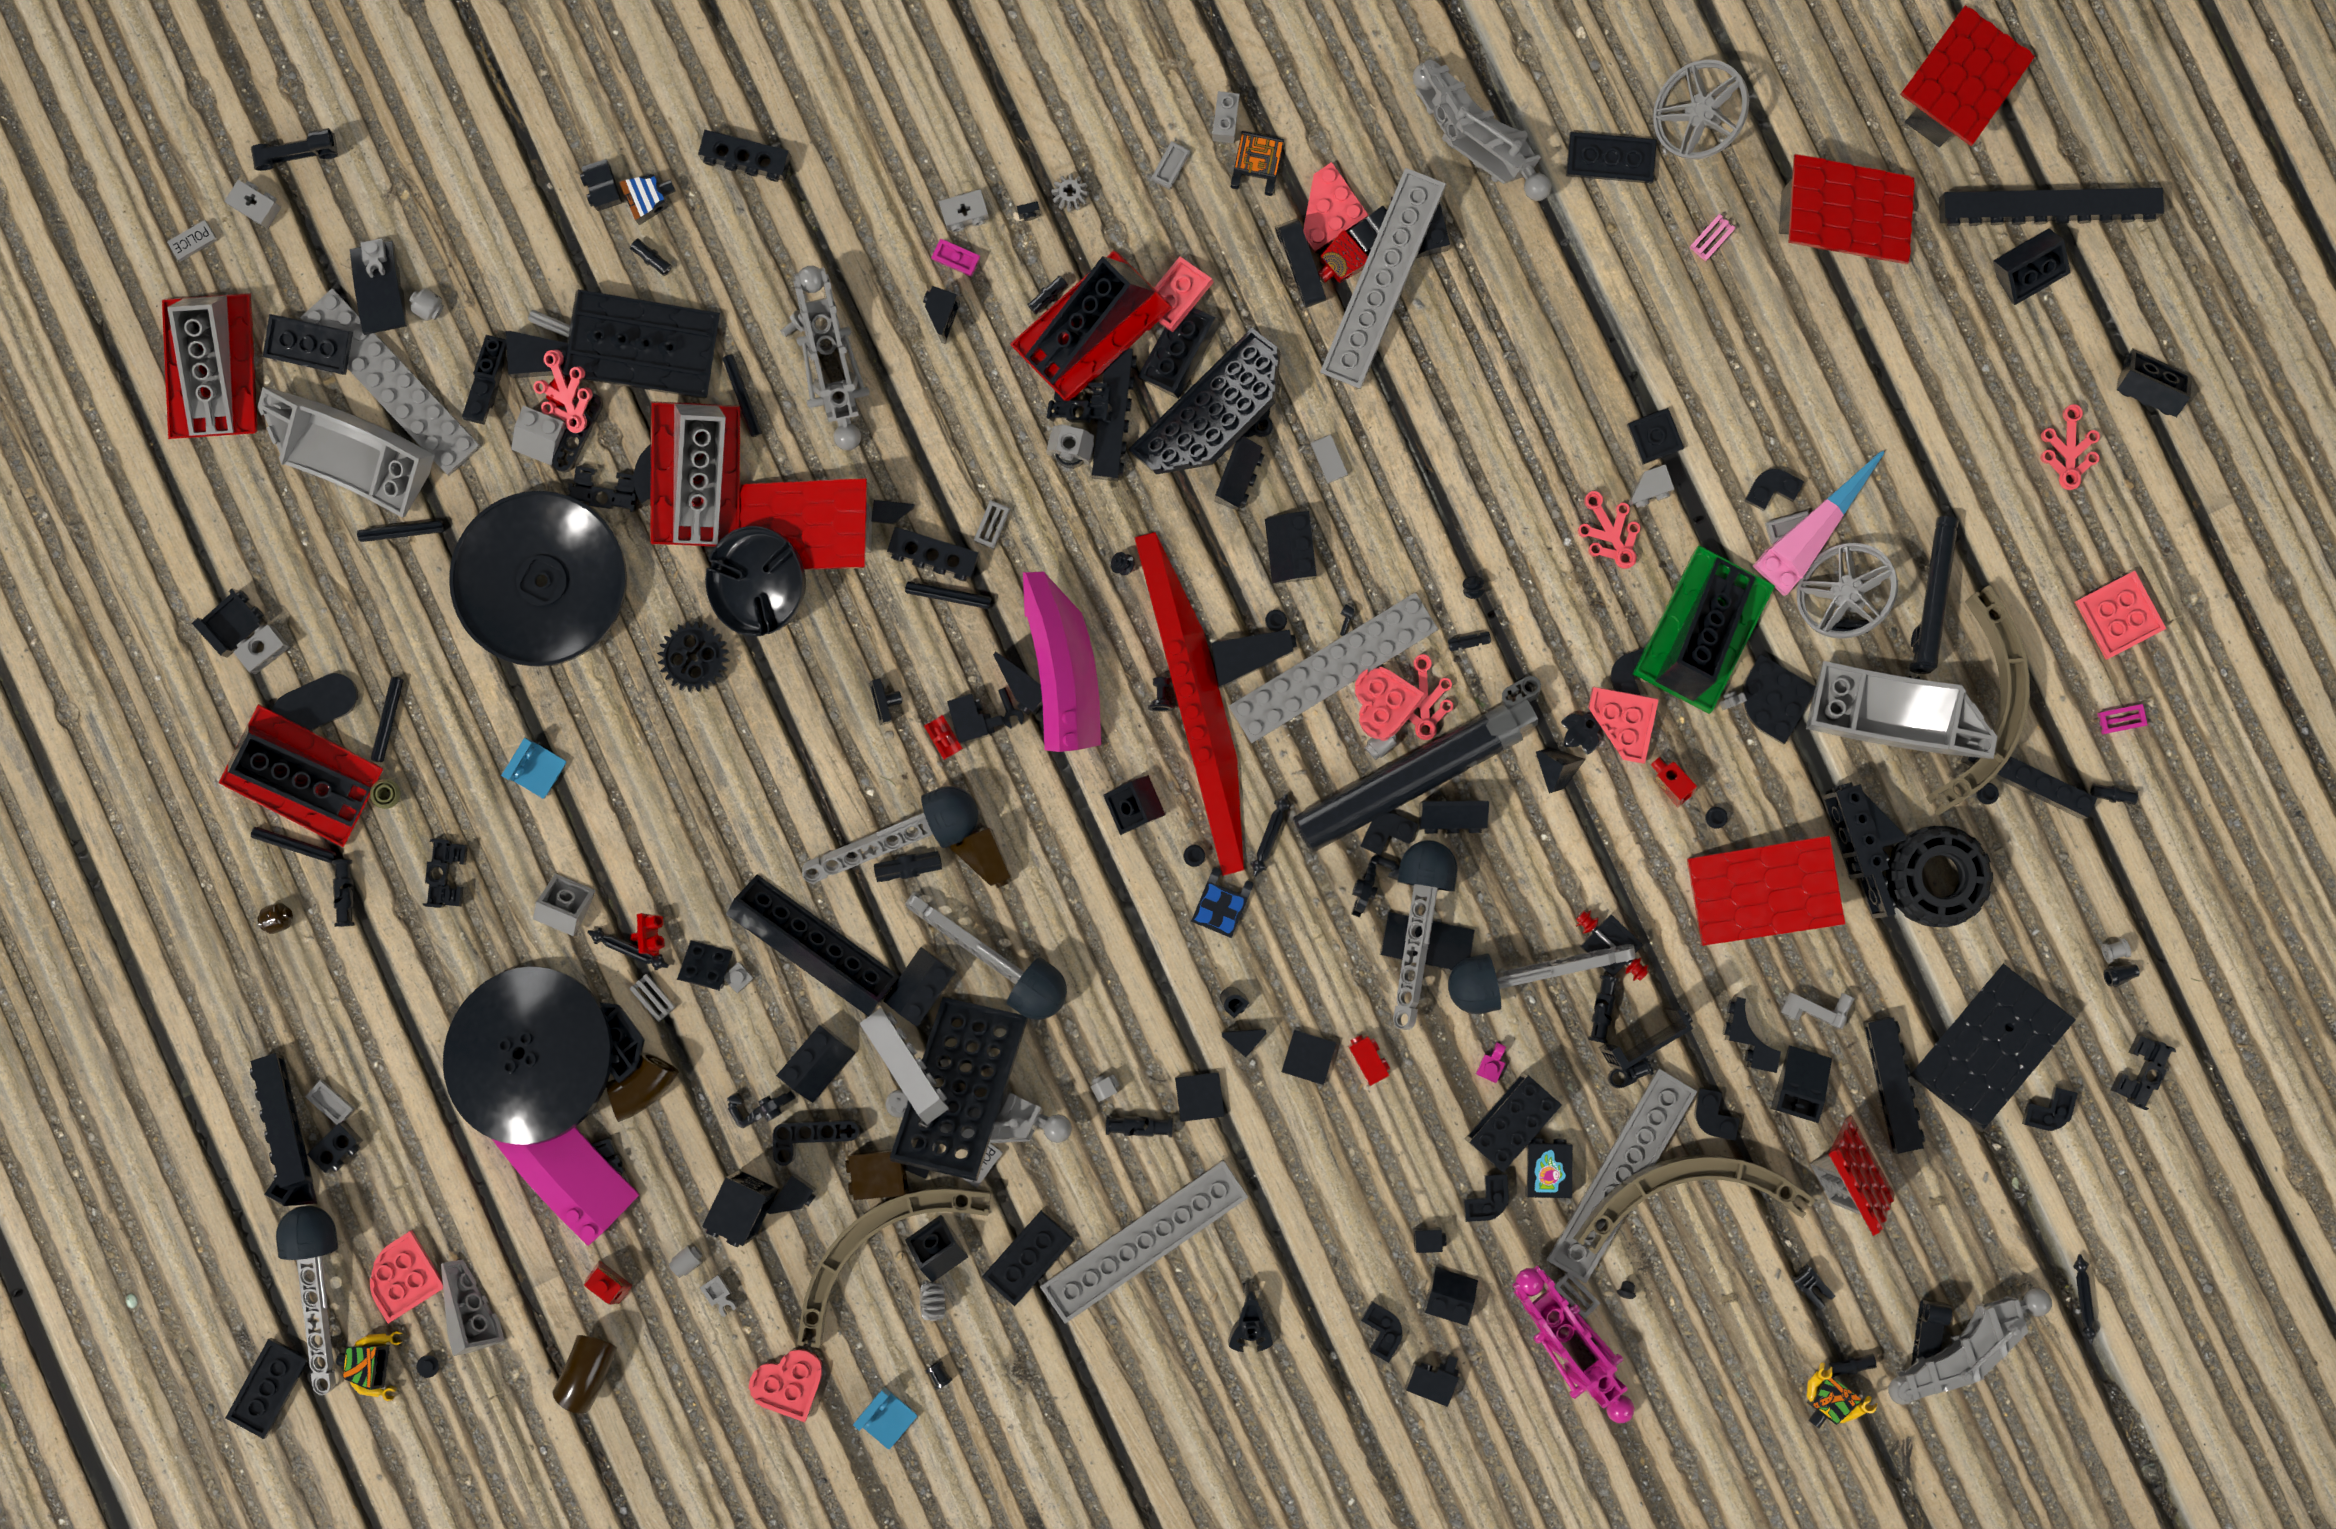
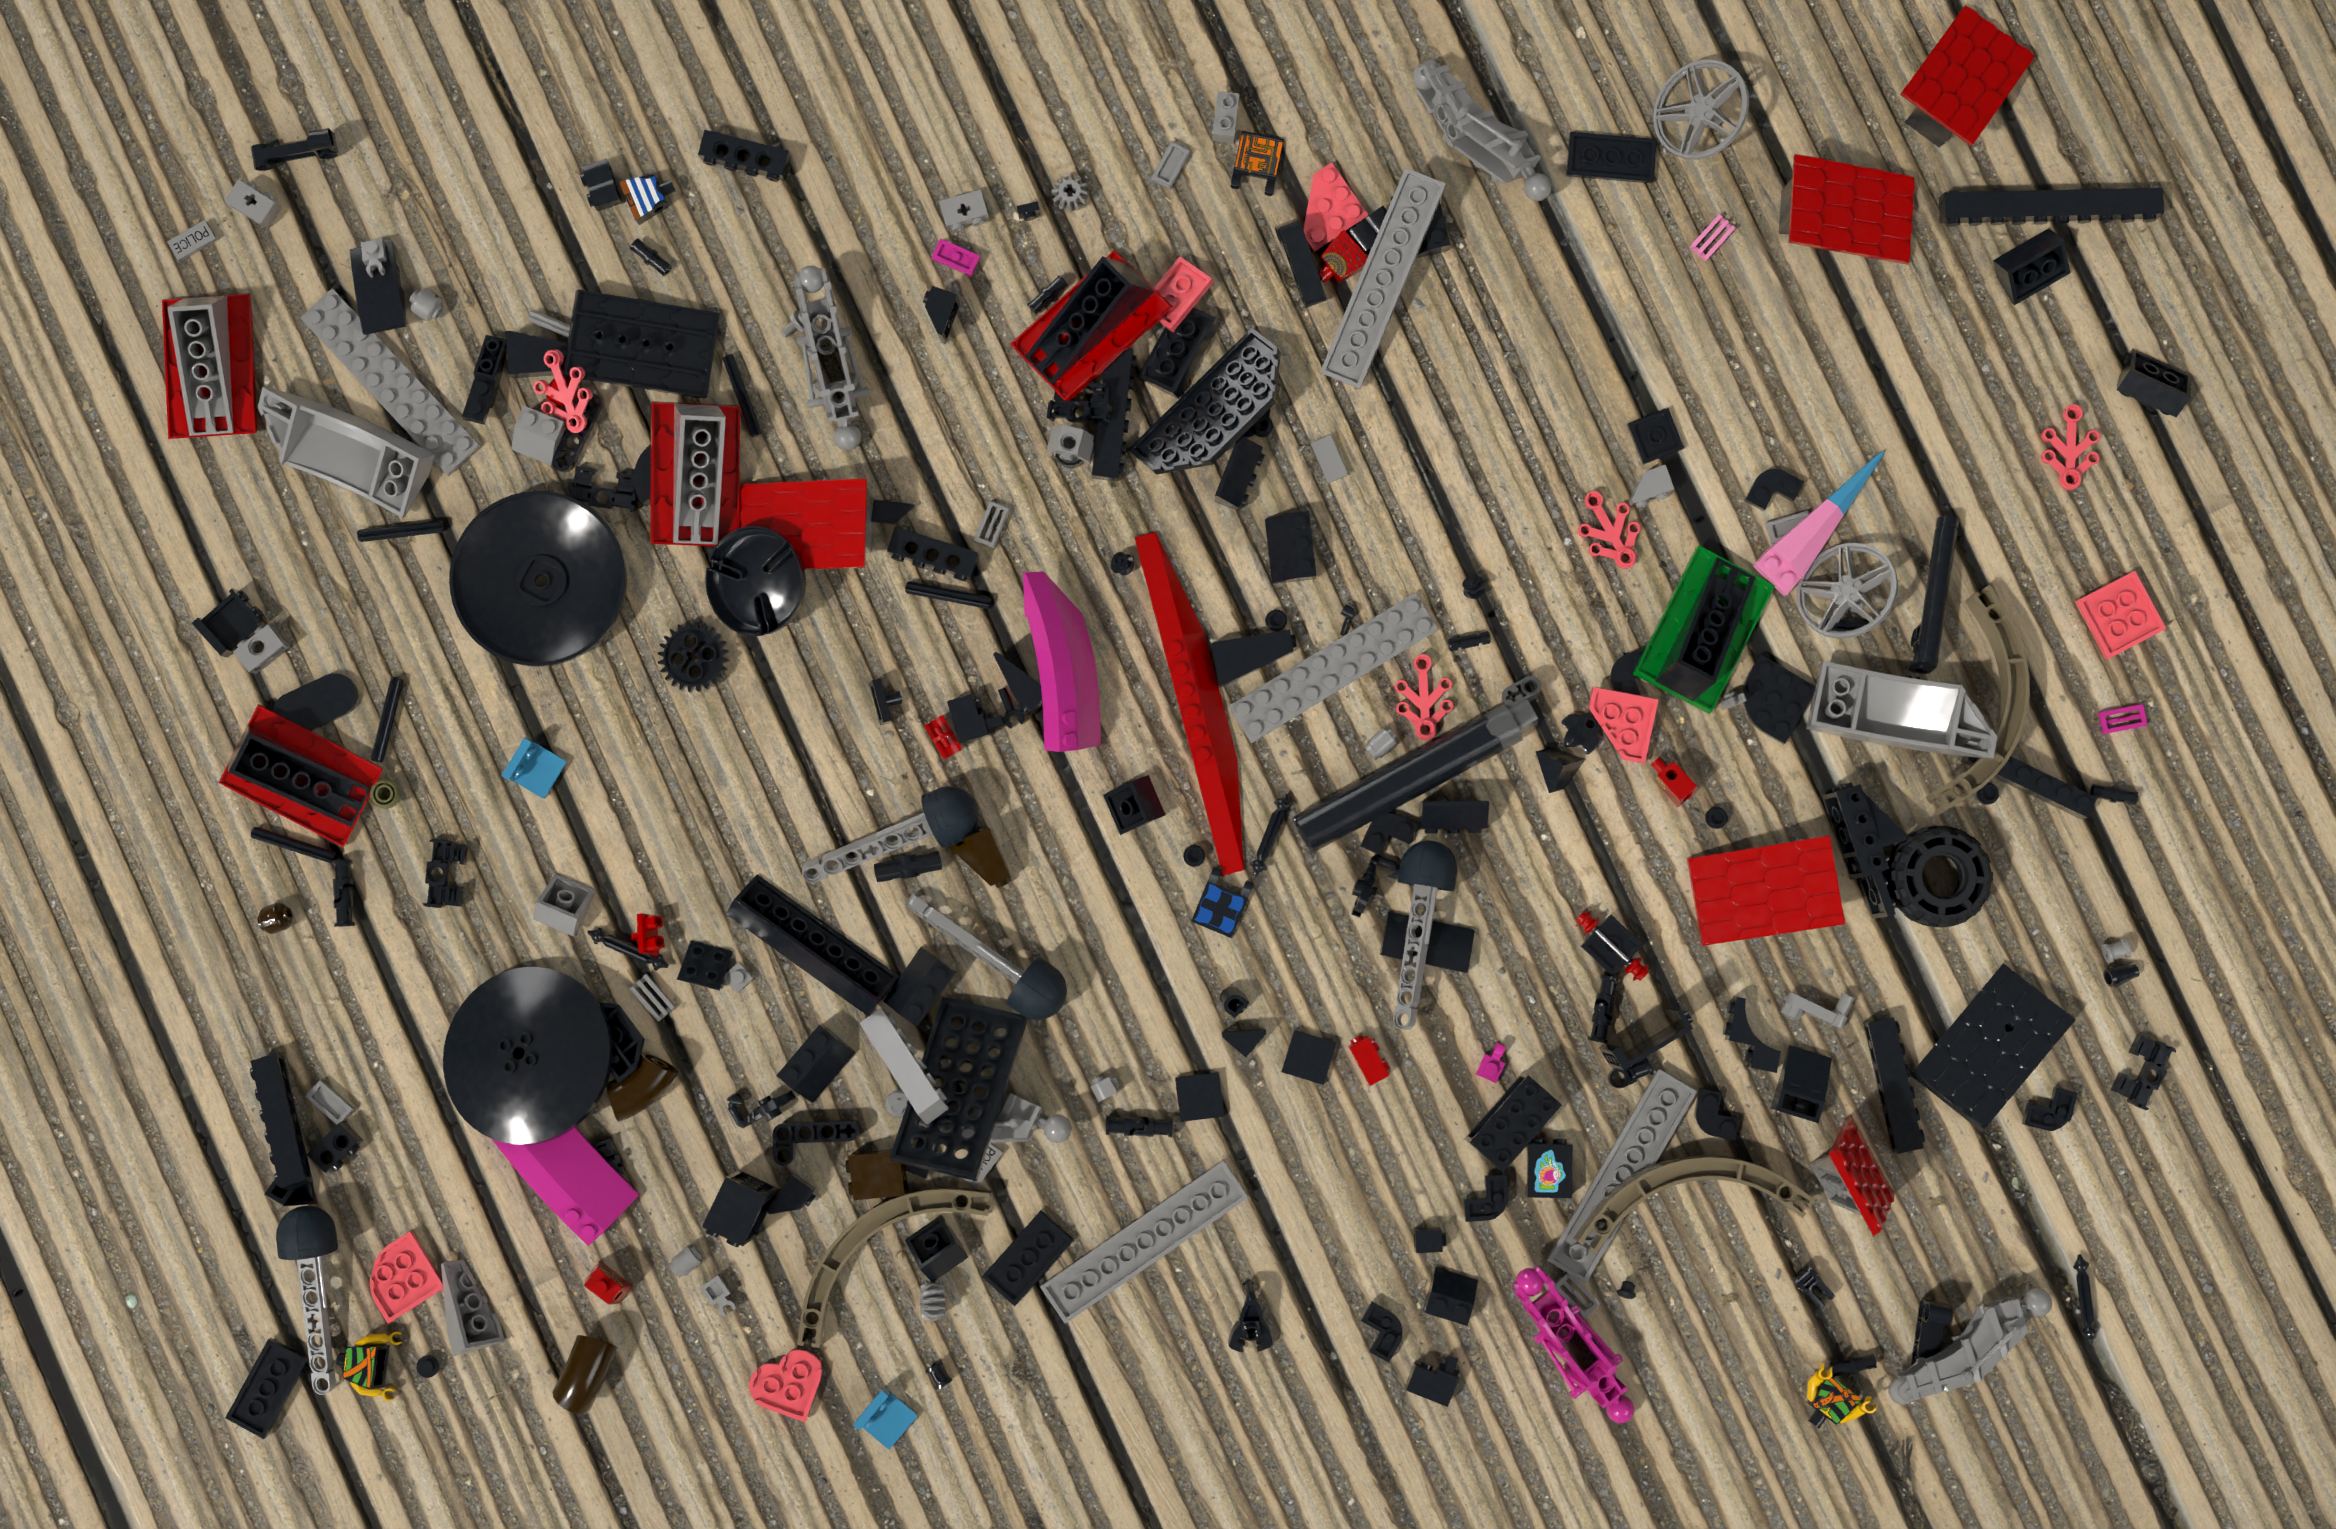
black tile [262,314,353,375] -> none
black piece [1148,677,1174,712] -> none
coral plate [1355,667,1425,741] -> none
piece [1448,944,1636,1014] -> none

